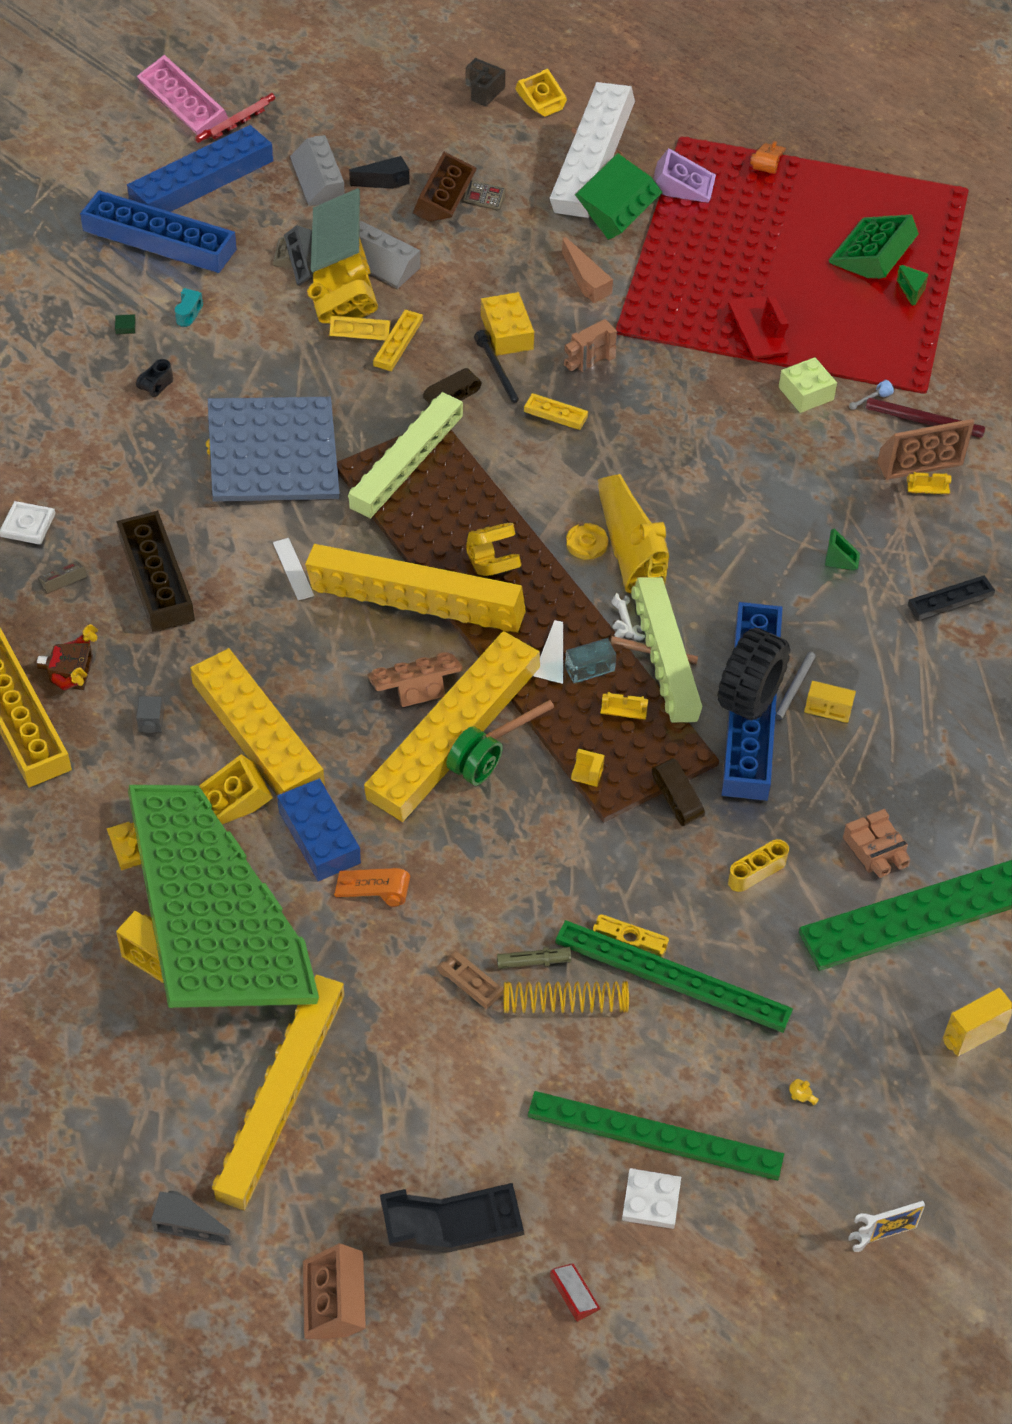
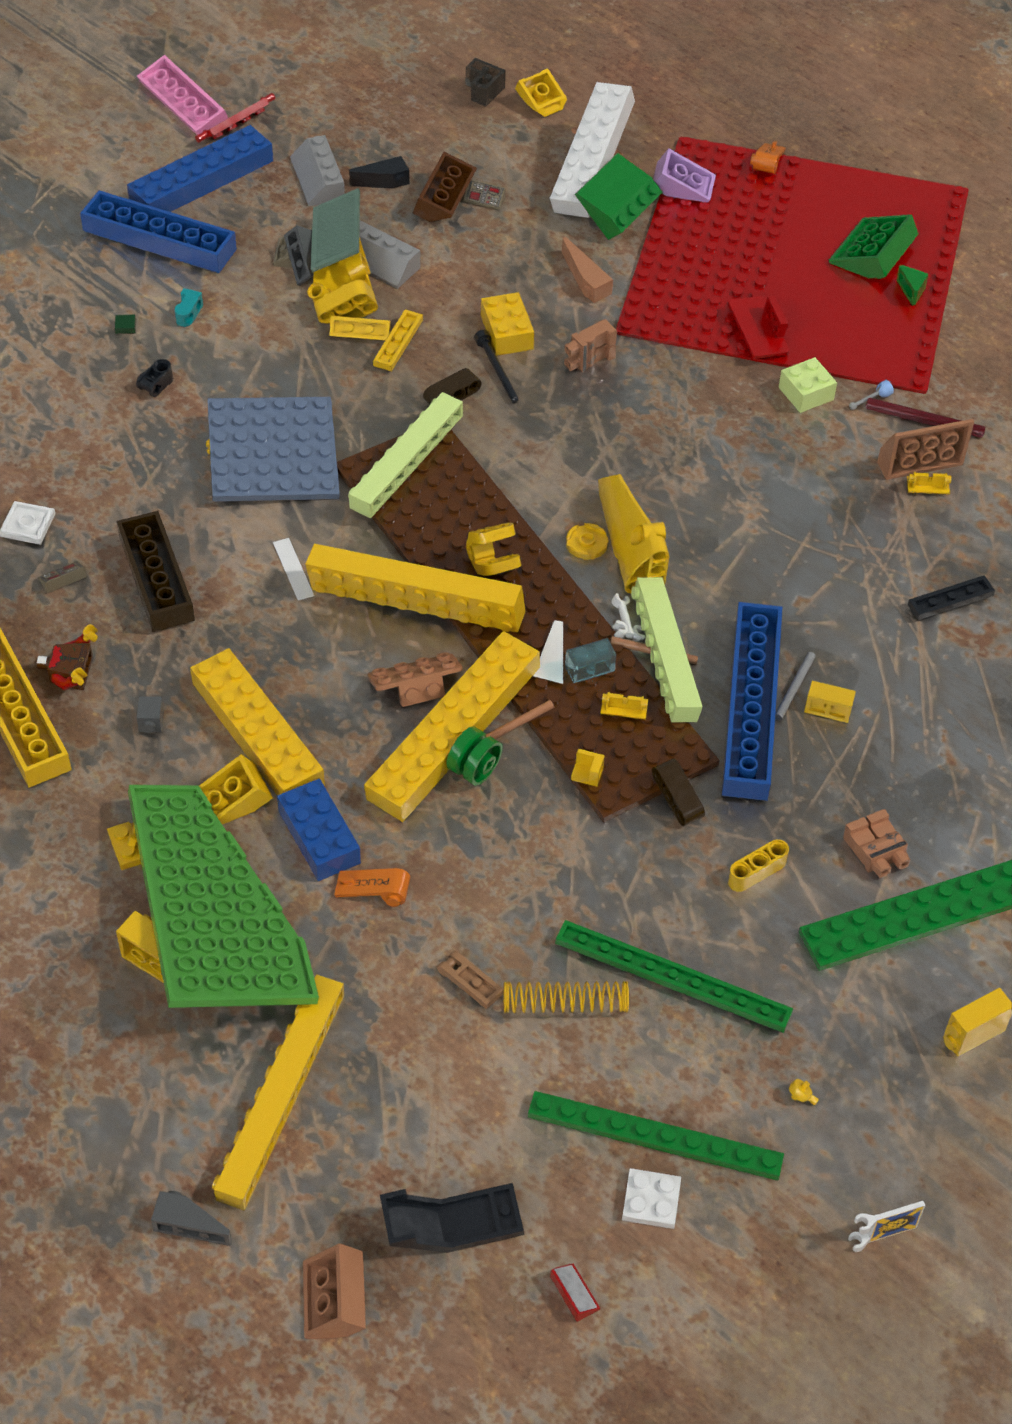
olive pin [497,947,571,969] -> none
yellow plate [524,393,588,430] -> none
yellow piece [593,914,669,958] -> none
black tyre [717,628,791,720] -> none
green slope [824,528,860,570] -> none

